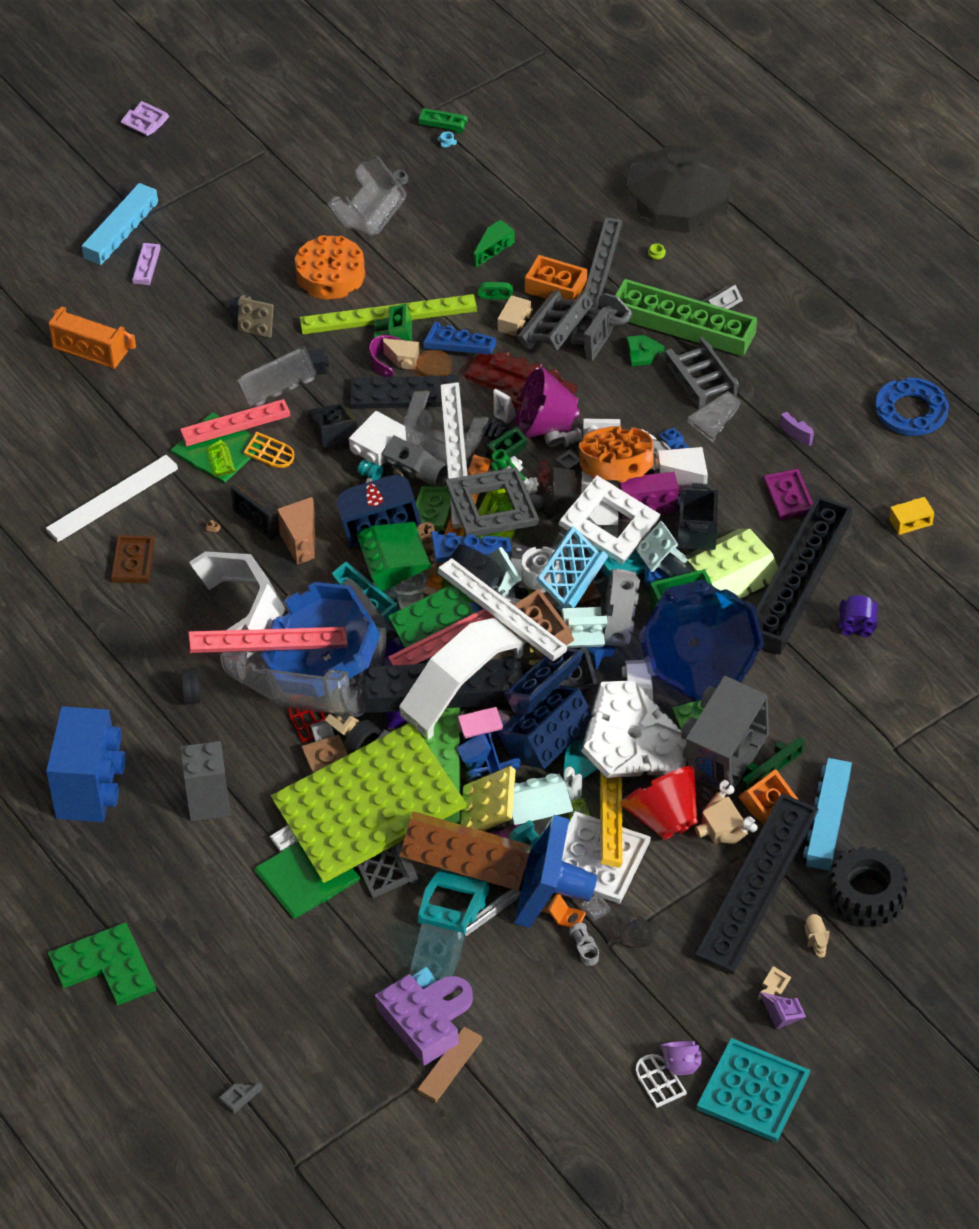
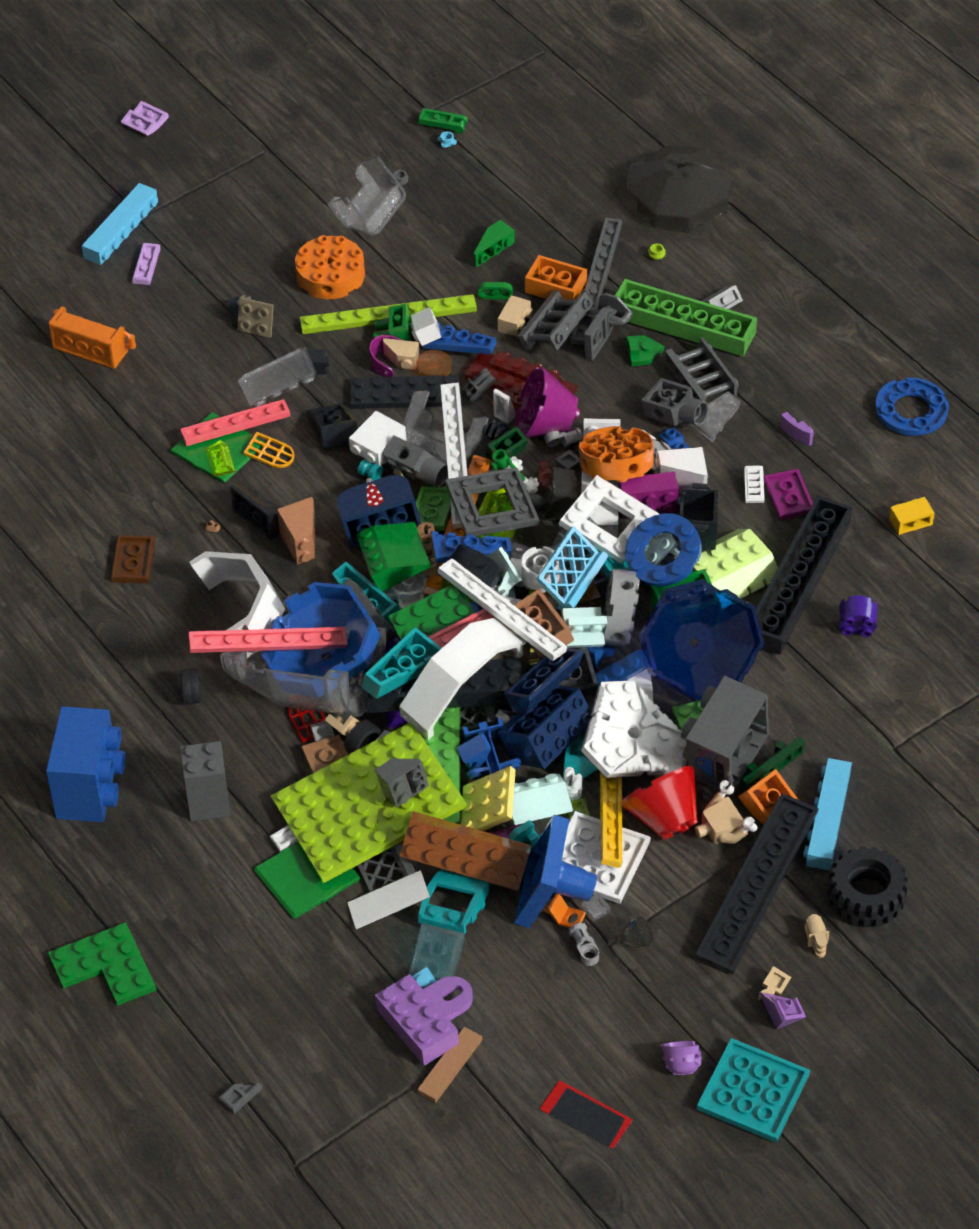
white tile [46,455,178,542] -> none
light grey axle [454,889,521,940] -> none
bright pink panel [458,707,503,738] -> none
white window [636,1054,687,1108] -> none
none -> white sticker [347,870,430,929]
none -> teal wedge [361,627,442,699]
none -> dark grey slope [375,758,429,808]
none -> white brick [410,307,441,346]
none -> dark grey arm [462,368,497,403]
none -> black sticker [540,1081,632,1148]
none -> blue plate [595,649,649,690]
none -> blue plate [625,513,702,587]
none -> dark grey brick [641,378,708,426]
none -> white slope [744,466,764,503]

